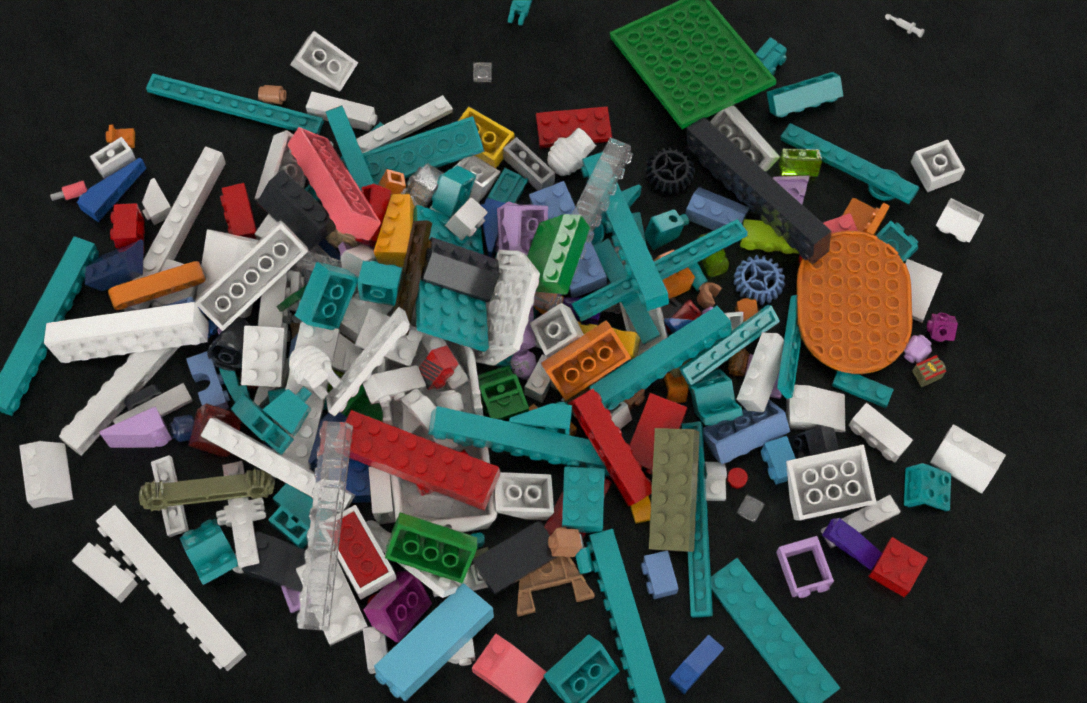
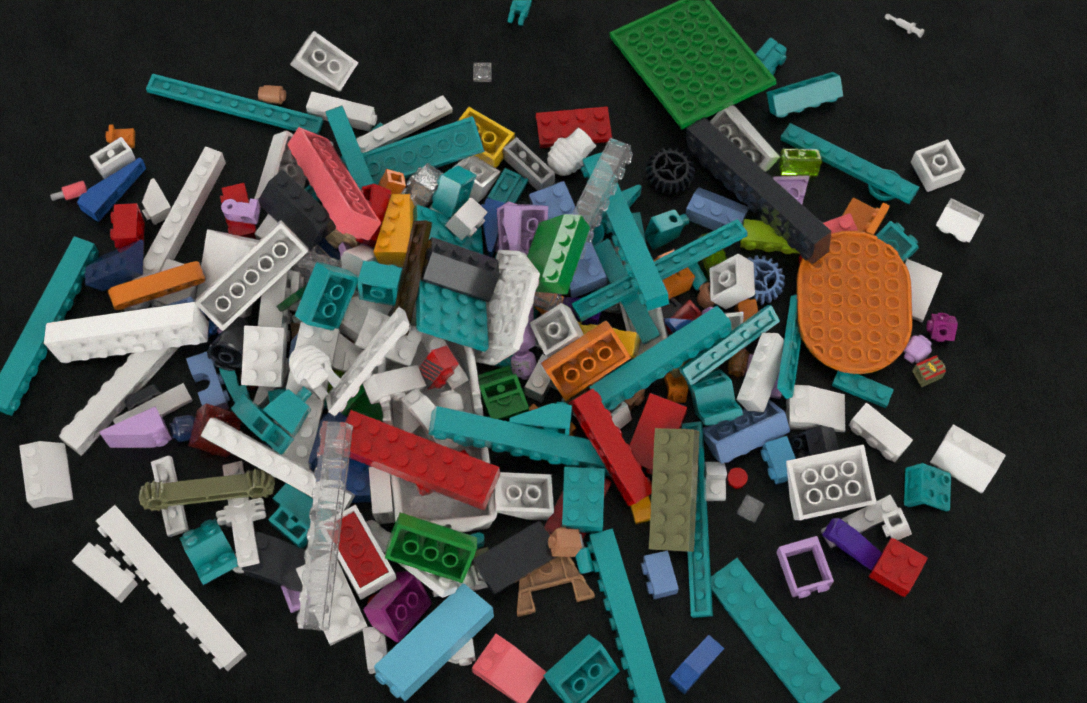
none -> lavender leg [221,199,261,224]
none -> white brick [710,254,755,309]
none -> white brick [882,508,912,540]

